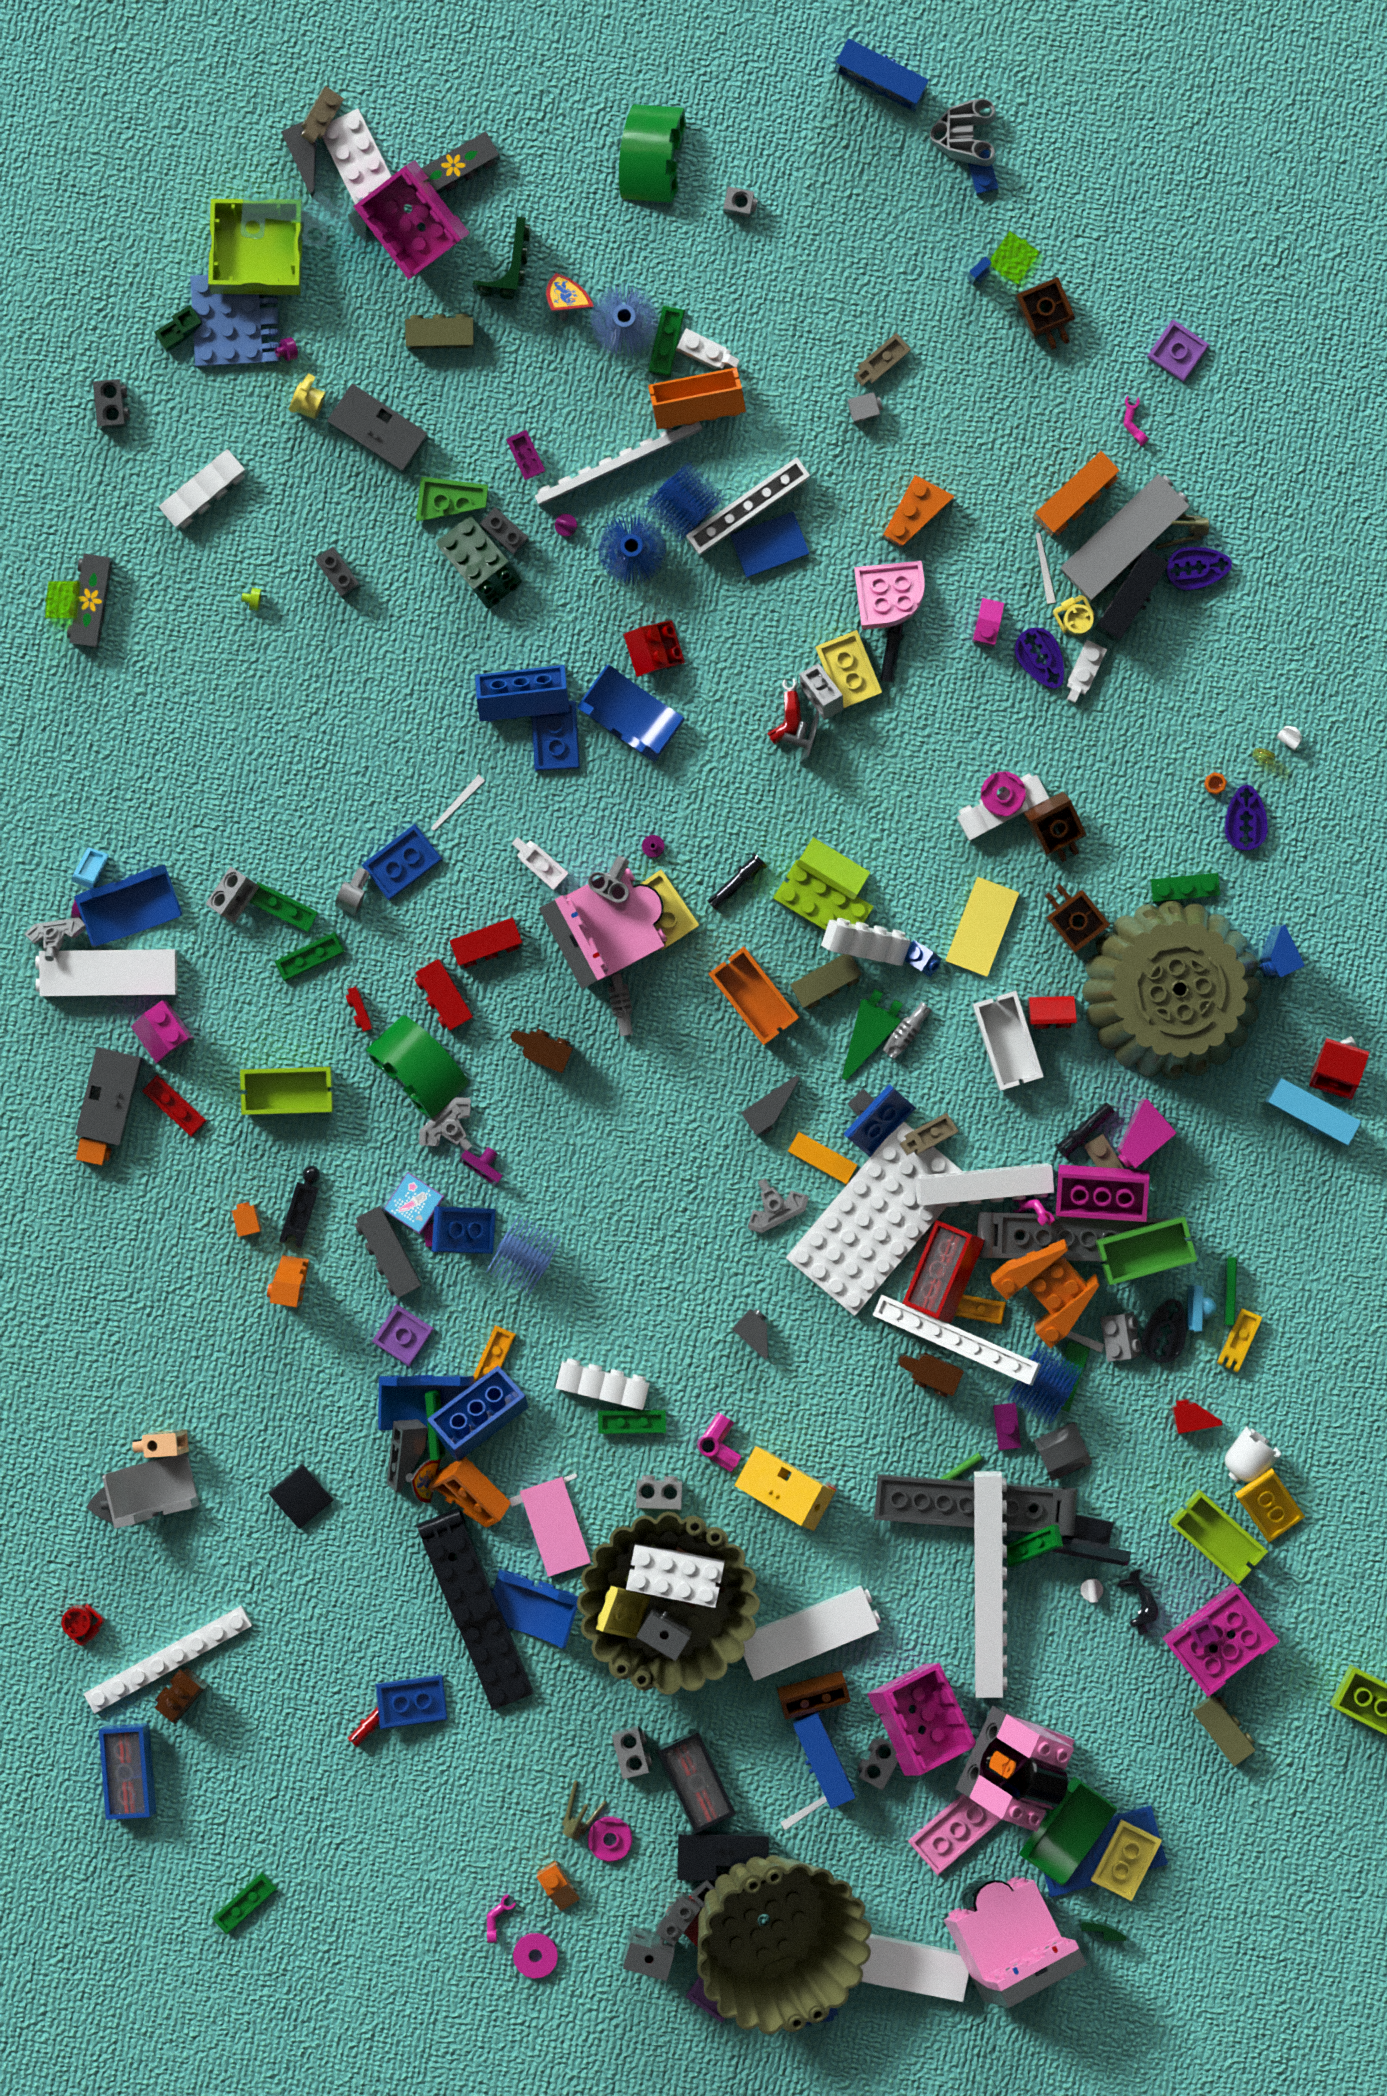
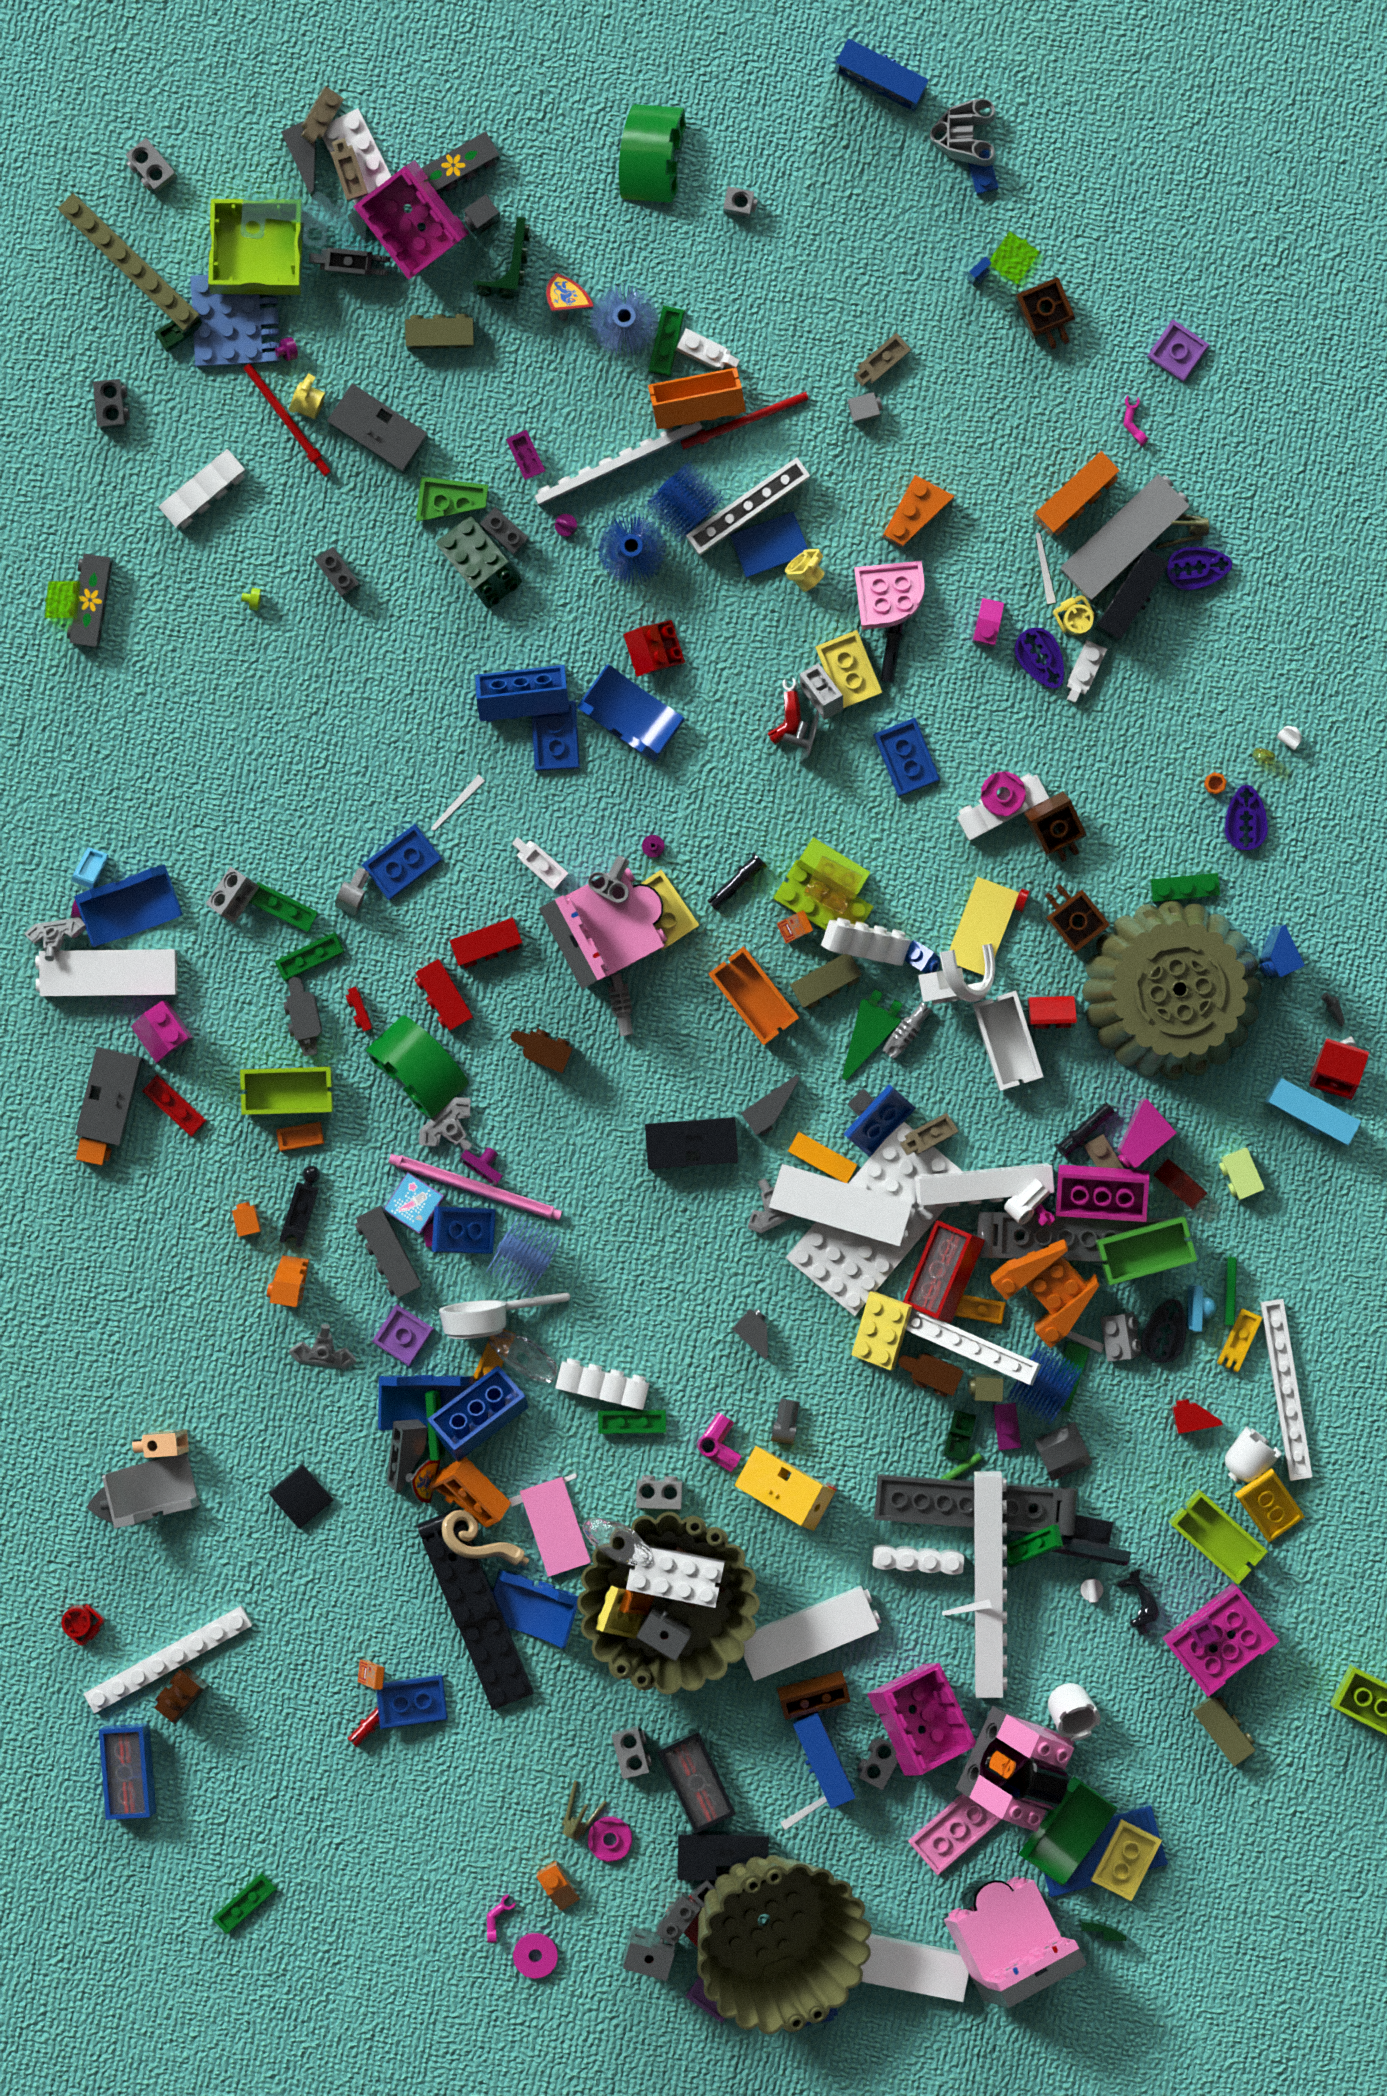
none -> olive plate [58,193,200,332]
none -> light grey brick [125,138,177,193]
none -> red bar [243,363,331,477]
none -> orange tile [276,1122,325,1151]
none -> dark grey hinge [283,976,323,1056]
none -> light grey piece [289,1324,356,1369]
none -> dark grey hinge [309,248,390,277]
none -> dark tan hinge [331,138,368,202]
none -> orange tile [357,1660,385,1690]
none -> bright pink piece [388,1153,562,1220]
none -> white piece [439,1293,571,1339]
none -> tan plant [441,1510,529,1567]
none -> dark grey brick [464,194,501,235]
none -> clear piece [488,1331,557,1383]
none -> clear piece [583,1517,654,1566]
none -> orange tile [619,1590,655,1615]
none -> black brick [645,1117,738,1169]
none -> red bar [680,392,809,450]
none -> white brick [769,1164,915,1247]
none -> dark grey piece [771,1398,800,1445]
none -> orange tile [776,910,813,944]
none -> light yellow piece [785,549,825,592]
none -> clear yellow hinge [803,856,863,915]
none -> light yellow plate [851,1291,913,1371]
none -> white brick [872,1544,964,1575]
none -> blue tile [873,718,940,797]
none -> white piece [918,944,995,1005]
none -> dark green slope [942,1410,976,1462]
none -> white sticker [942,1599,992,1616]
none -> olive brick [968,1373,1004,1402]
none -> white piece [1004,1179,1050,1225]
none -> red tile [1014,888,1030,912]
none -> white cylinder [1048,1683,1101,1741]
none -> clear red slope [1153,1159,1207,1210]
none -> yellowish green piece [1219,1147,1264,1200]
none -> white plate [1260,1299,1312,1481]
none -> dark grey bar [1321,992,1345,1027]

